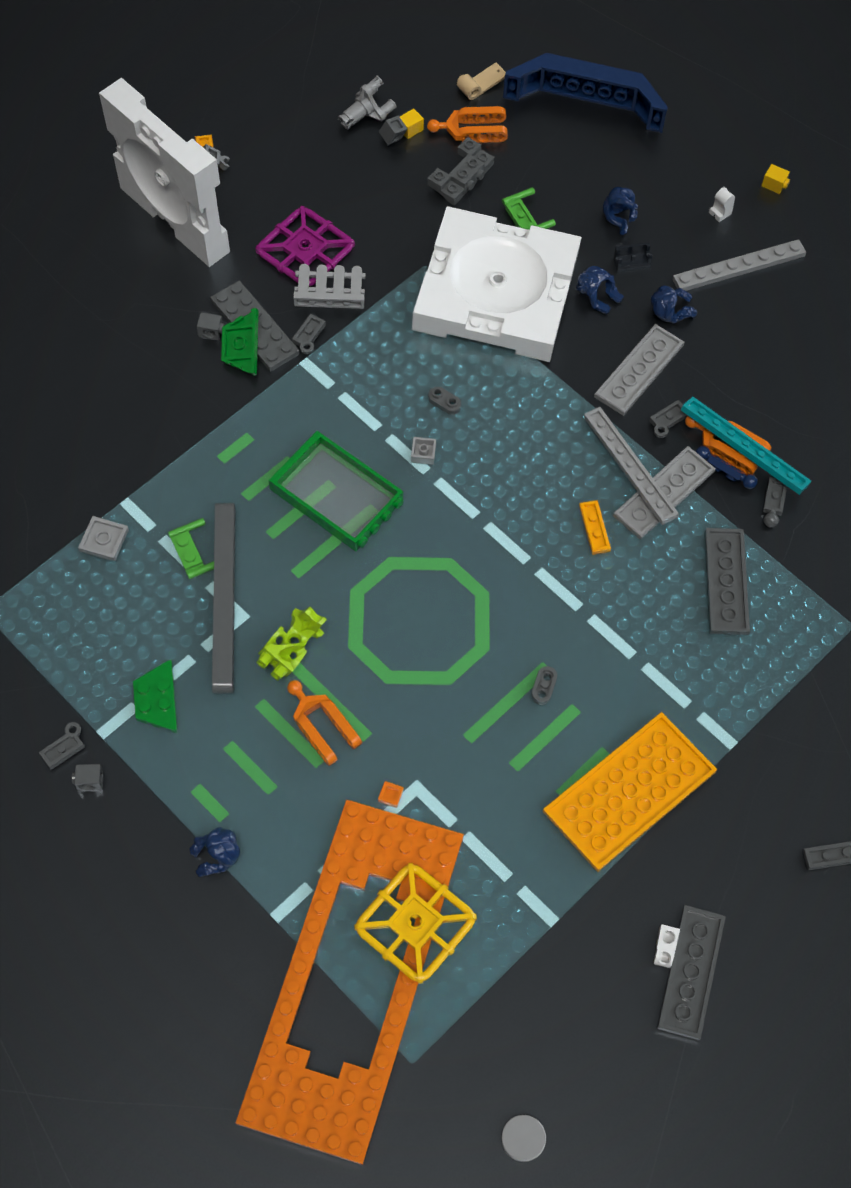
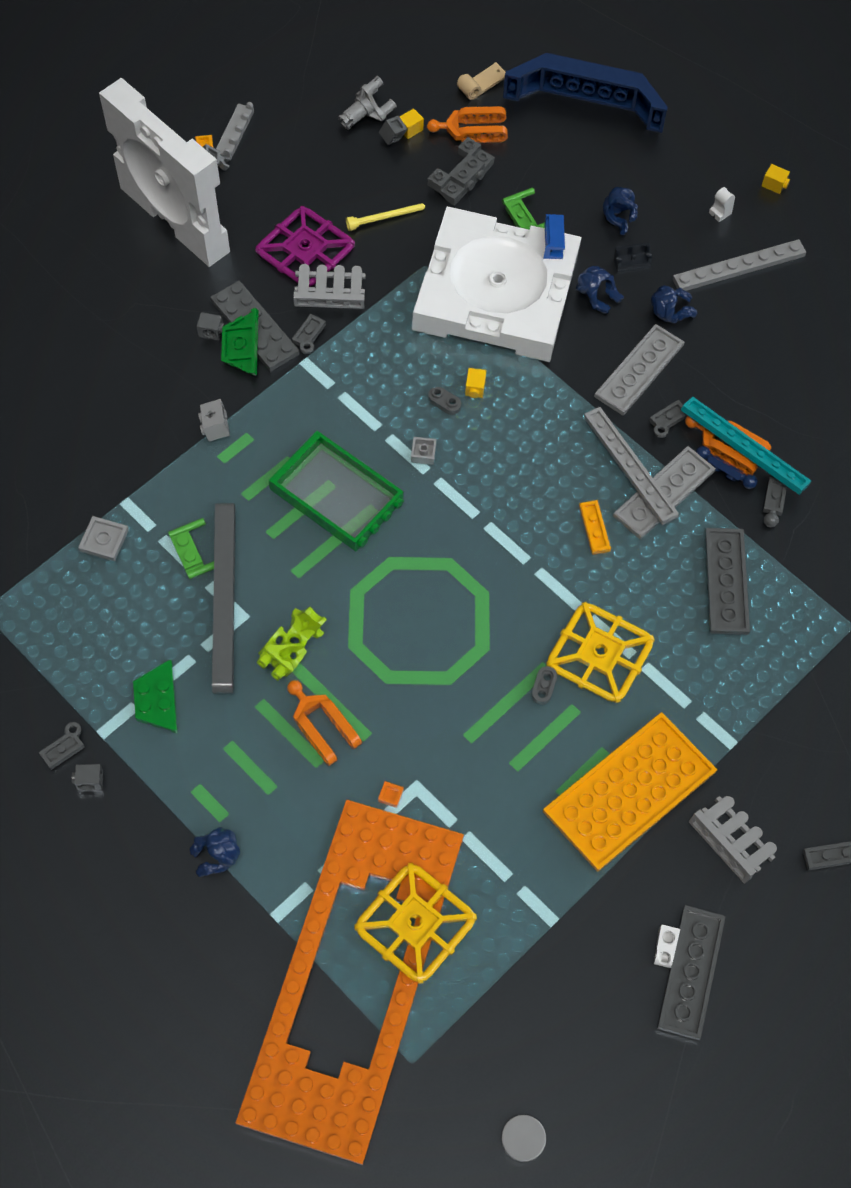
none -> light grey brick [198,399,230,442]
none -> light grey hinge [216,102,254,161]
none -> light yellow piece [346,203,425,231]
none -> yellow brick [465,368,487,398]
none -> blue window [543,214,565,259]
none -> yellow plate [546,602,655,703]
none -> light grey fence [689,796,777,884]

